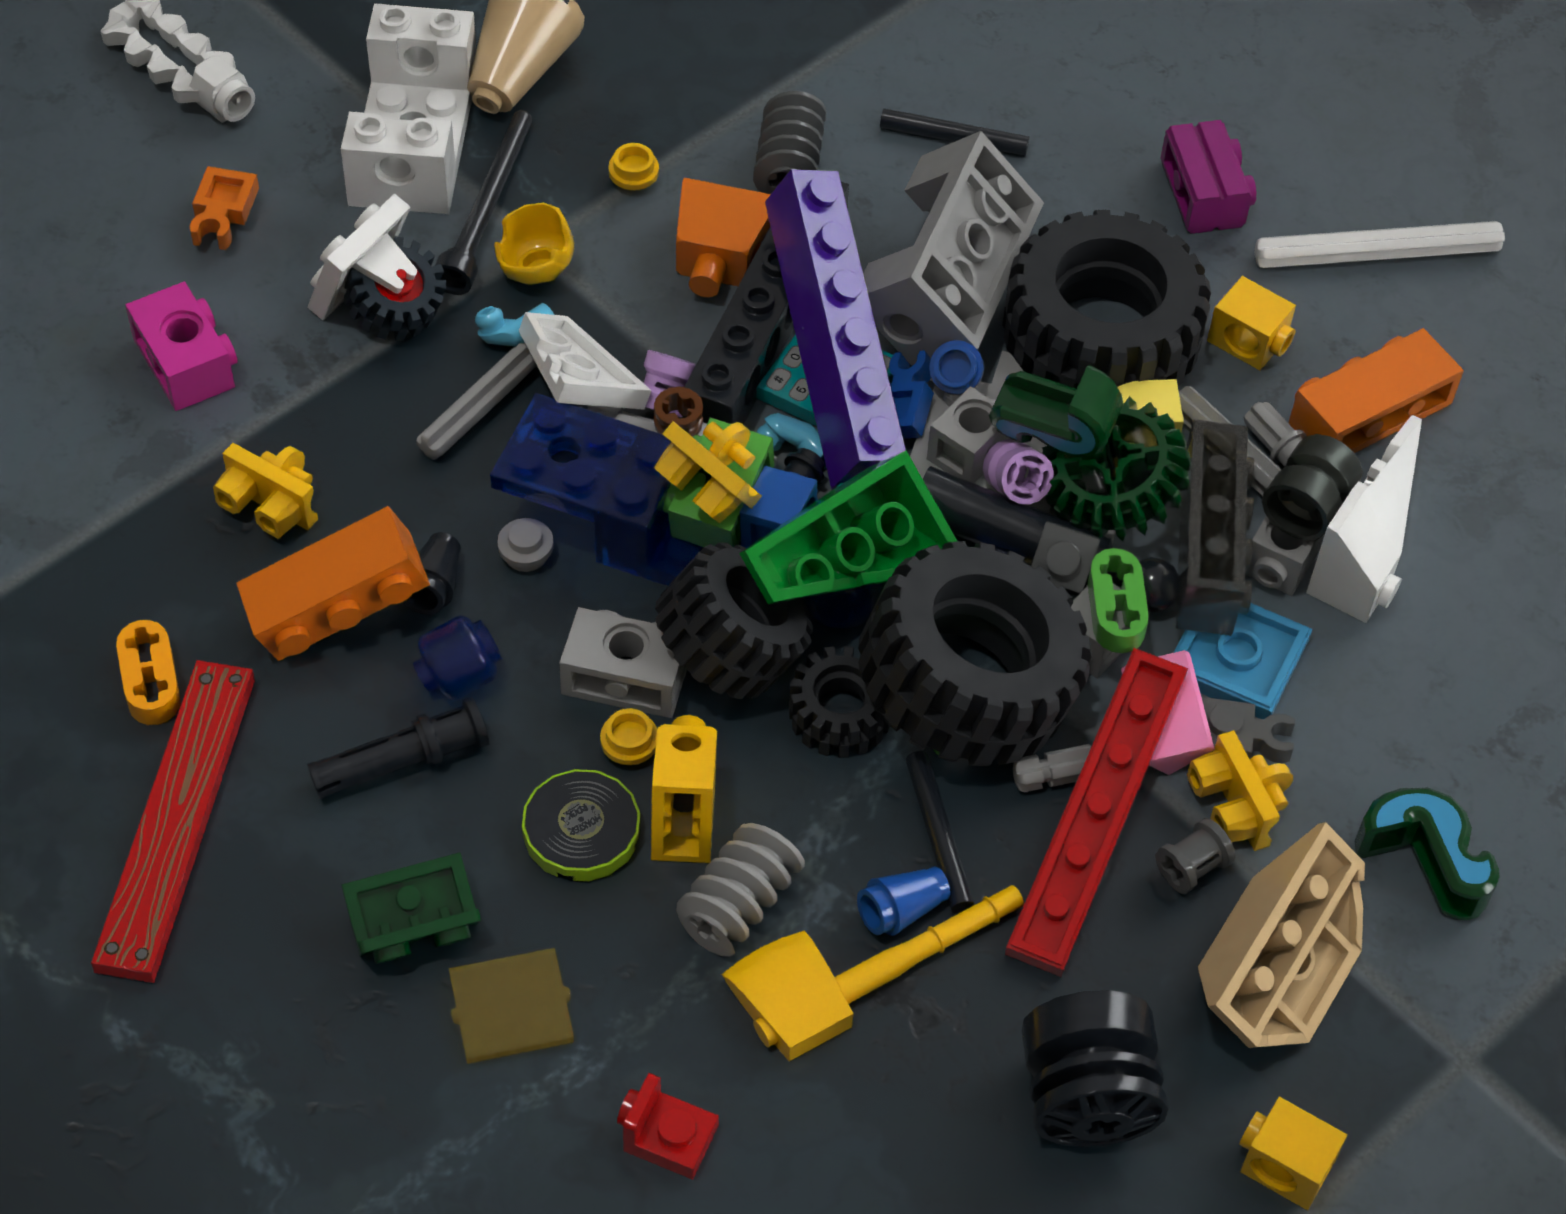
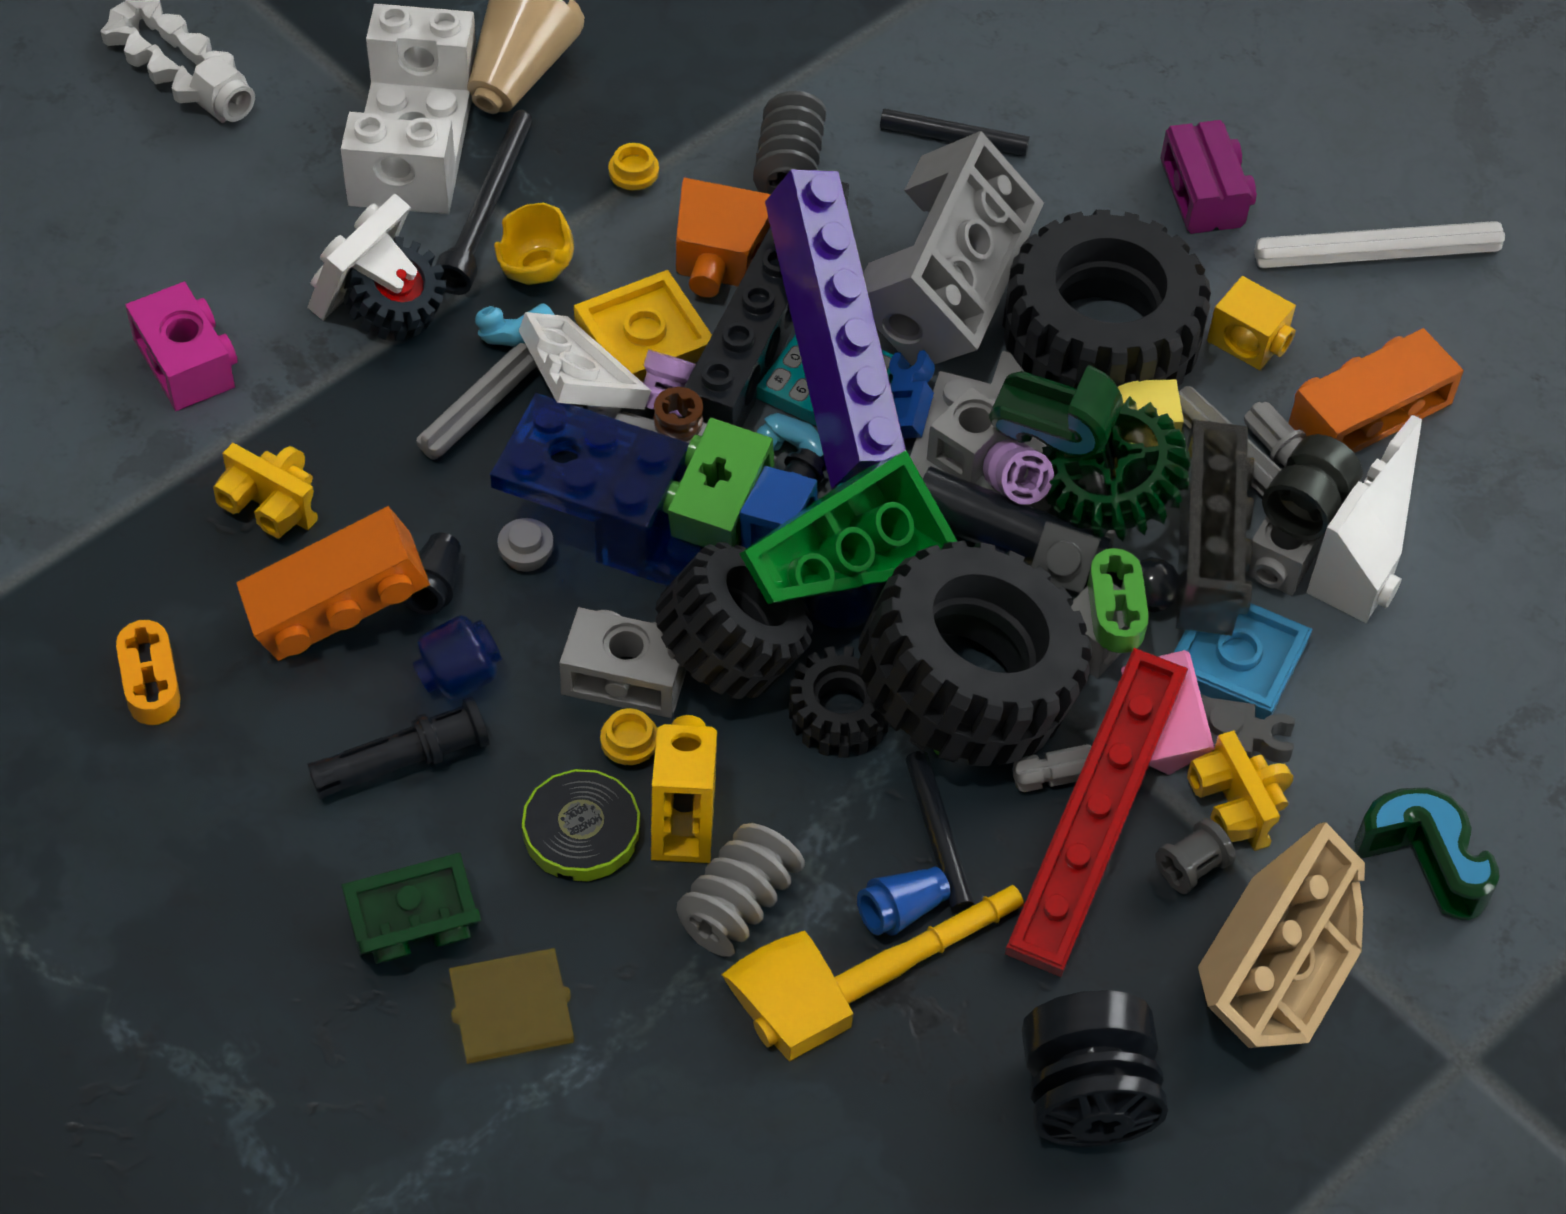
red tile [91,660,255,983] -> none
orange plate [190,166,259,250] -> none
red bracket [617,1073,719,1180] -> none
yellow hips [654,421,762,523] -> none
blue plate [930,340,984,395] -> none
yellow brick [1239,1096,1348,1211] -> none
none -> yellow plate [574,269,712,382]

